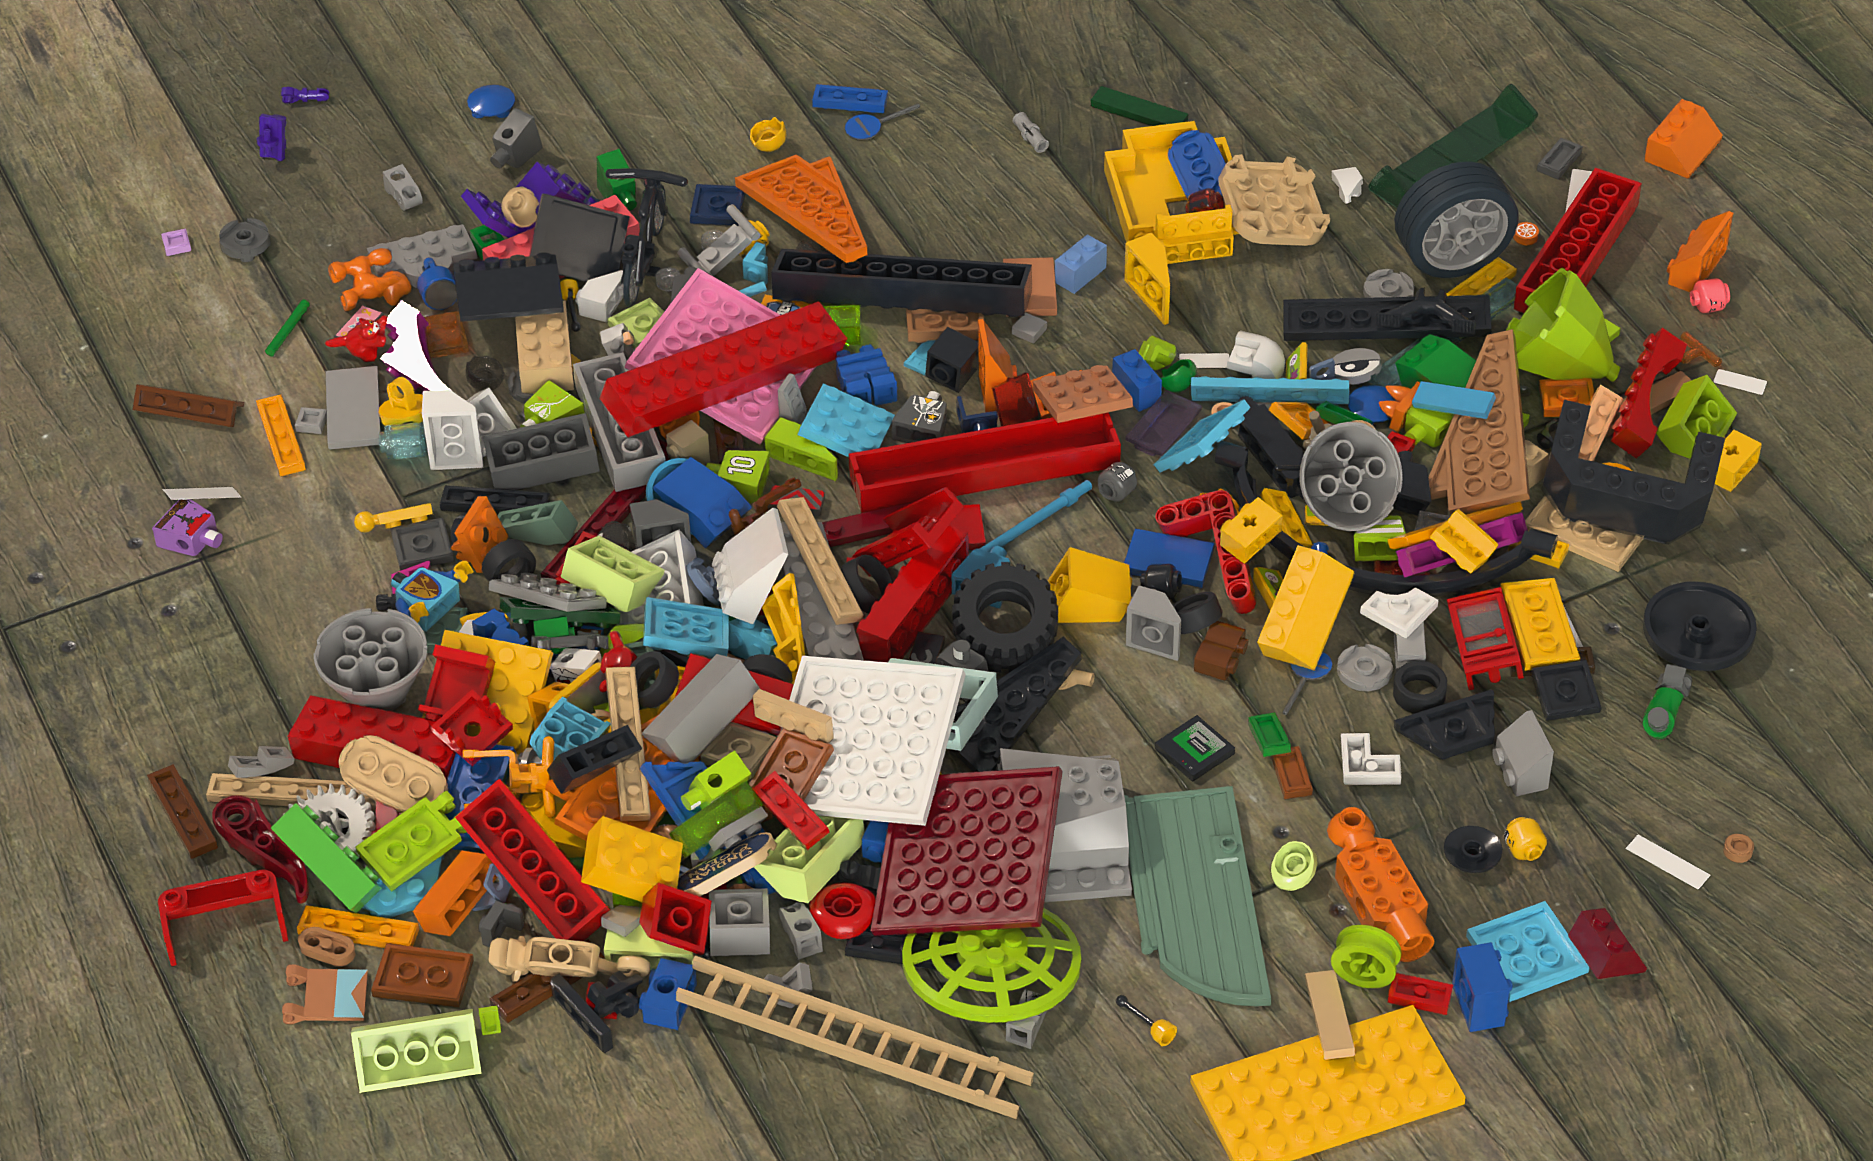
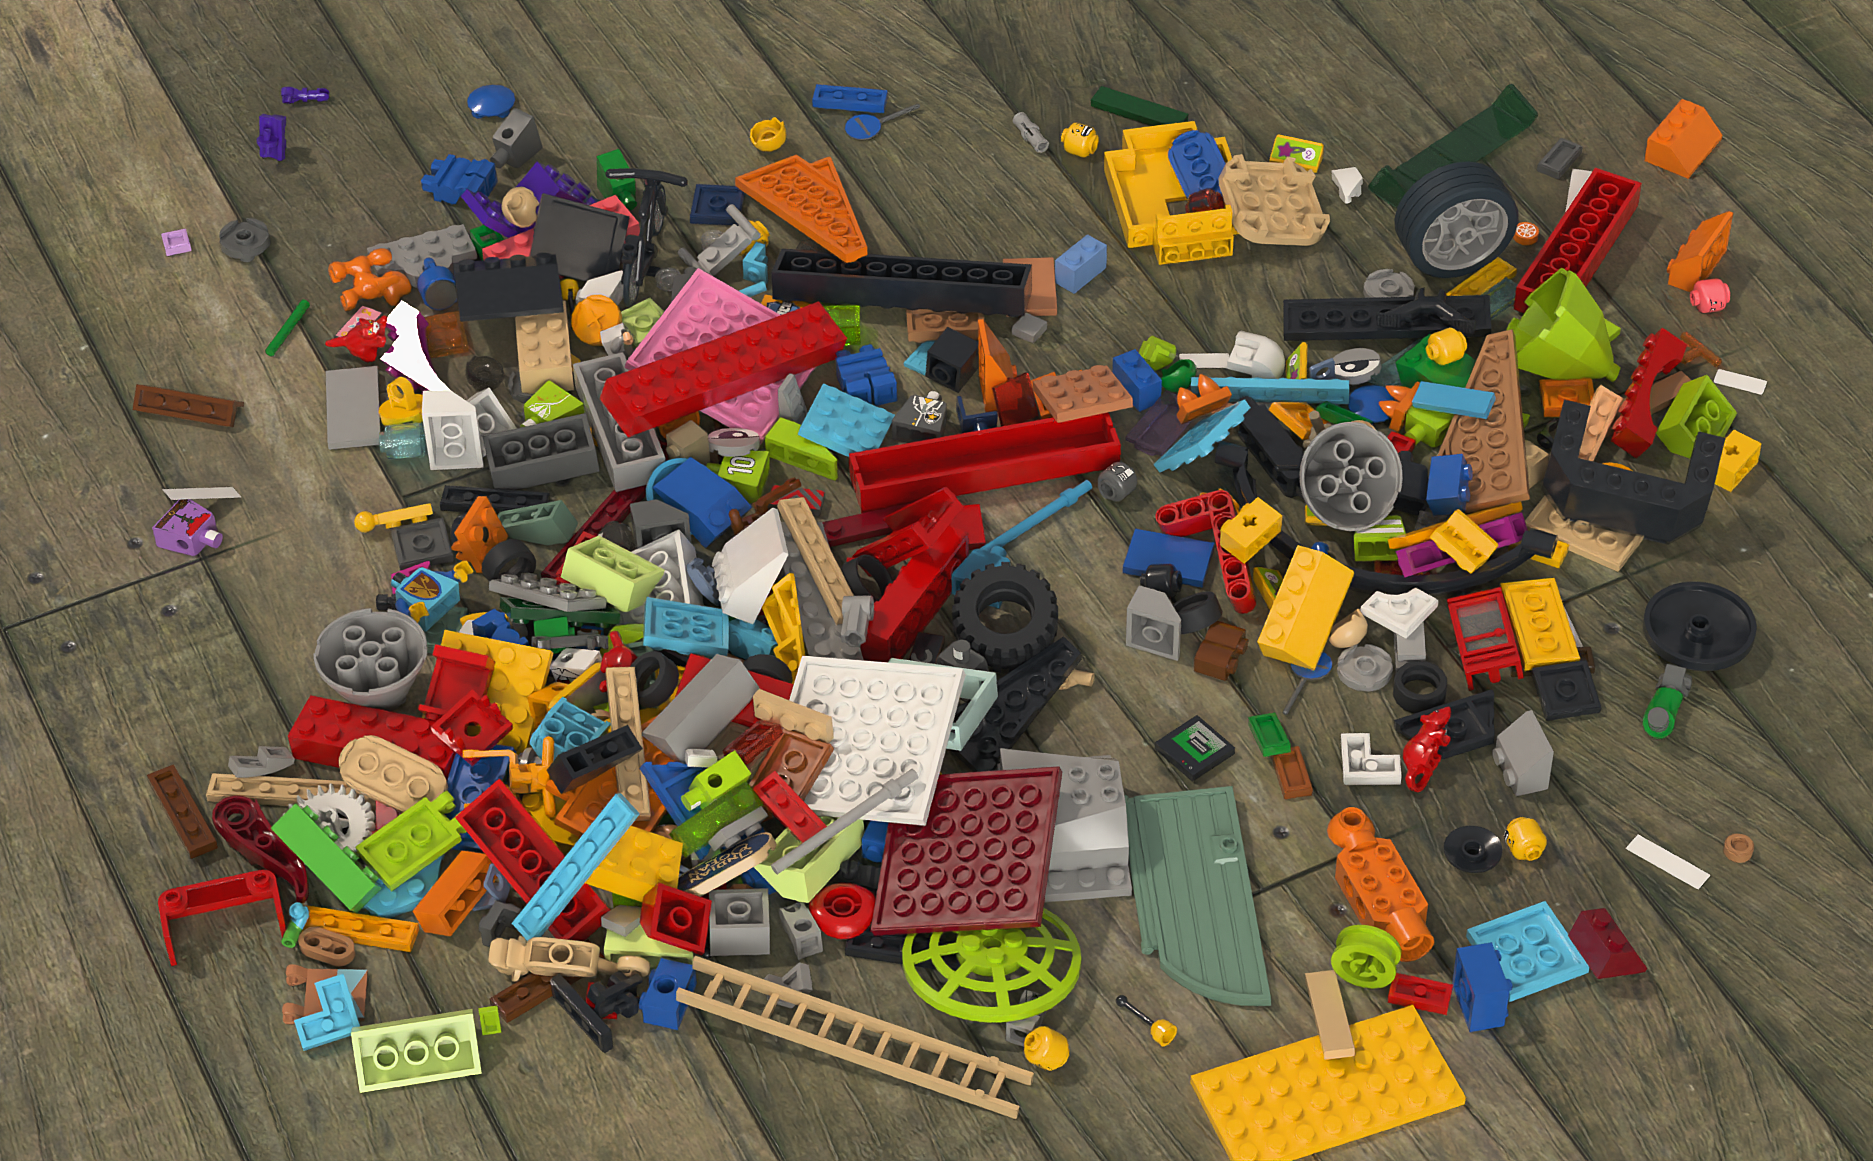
light orange tile [256,395,306,476] -> none
light grey tile [295,407,327,434] -> none
dark orange tile [371,943,474,1007] -> none
light grey leg [383,164,423,211] -> none
yellow slope [1047,547,1133,623] -> none
yellow slope [1124,233,1170,325] -> none
yellow tile [1260,488,1313,549] -> none
yellowish green hat [1271,841,1317,891] -> none
none -> arm [281,902,310,948]
none -> medium azure plate [294,974,360,1051]
none -> blue hips [421,154,498,204]
none -> medium azure tile [512,793,640,941]
none -> light orange tile [571,295,622,346]
none -> white tile [685,749,718,768]
none -> light grey tile [708,428,760,457]
none -> clear red plate [722,720,783,765]
none -> light grey bar [771,769,919,875]
none -> light grey piece [841,596,874,647]
none -> yellow head [1024,1026,1069,1071]
none -> yellow head [1061,122,1099,157]
none -> orange tile [1176,374,1232,424]
none -> slope [1269,135,1324,173]
none -> tan hair [1328,609,1368,648]
none -> red animal [1403,707,1451,792]
none -> yellow head [1426,328,1467,366]
none -> blue brick [1426,454,1473,516]

